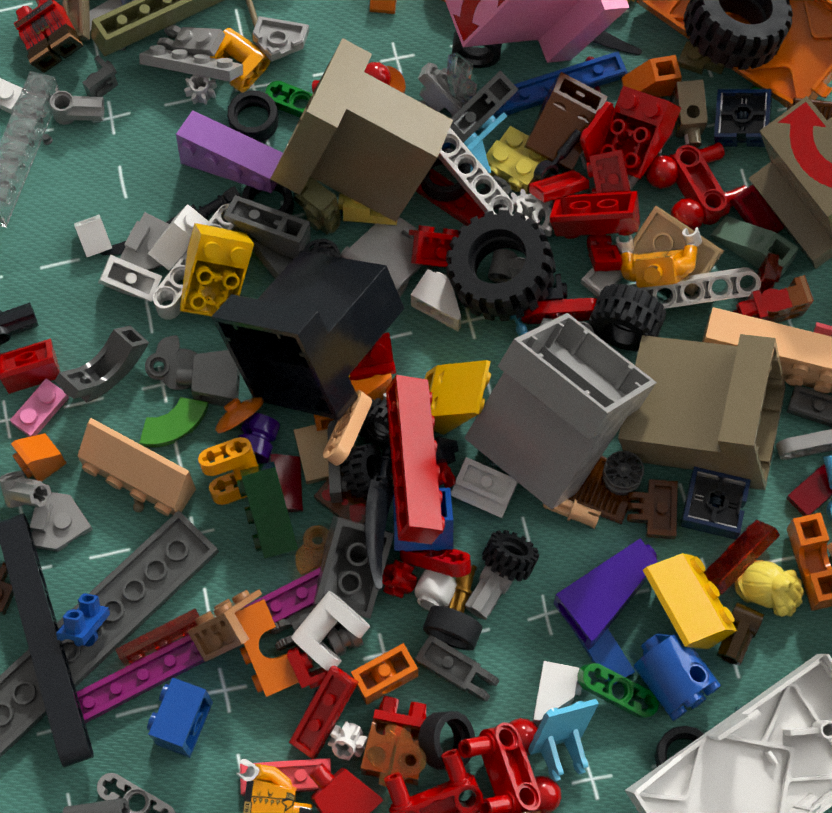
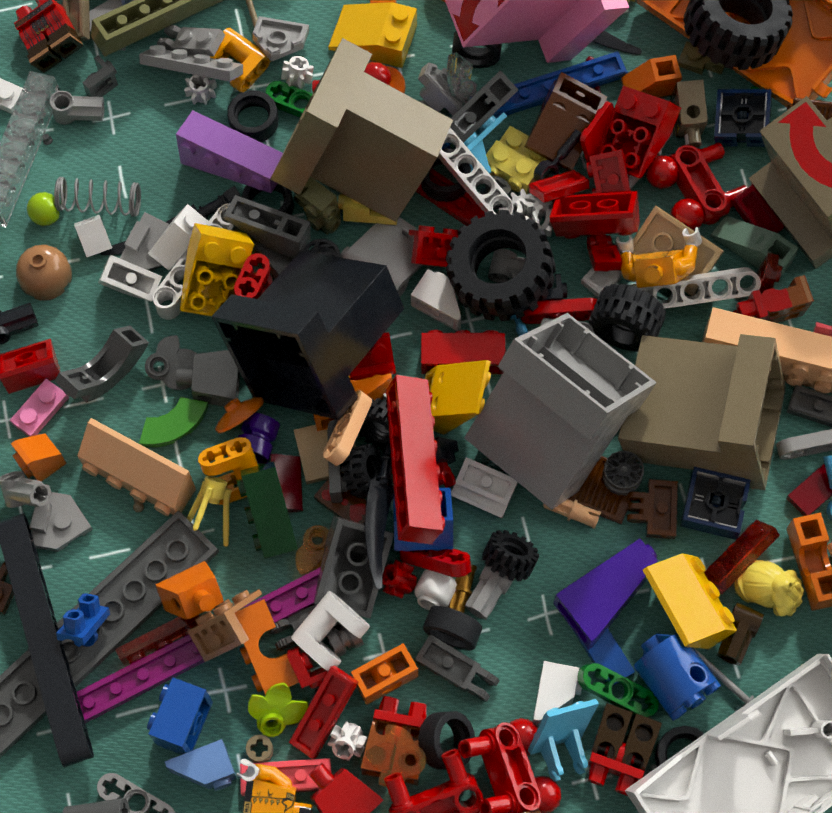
none -> medium nougat cylinder [16,245,72,301]
none -> lime piece [27,192,60,226]
none -> light grey piece [54,177,141,217]
none -> orange torso [155,561,224,619]
none -> medium blue slope [164,739,237,791]
none -> light yellow plant [187,476,232,547]
none -> red connector [234,253,273,299]
none -> dark tan bush [246,735,274,763]
none -> lime plate [248,683,308,737]
none -> white gear [281,56,314,89]
none -> yellow slope [328,2,417,68]
none -> red brick [421,330,505,374]
none -> dark brown hips [588,703,662,796]
none -> light grey axle [694,648,754,706]

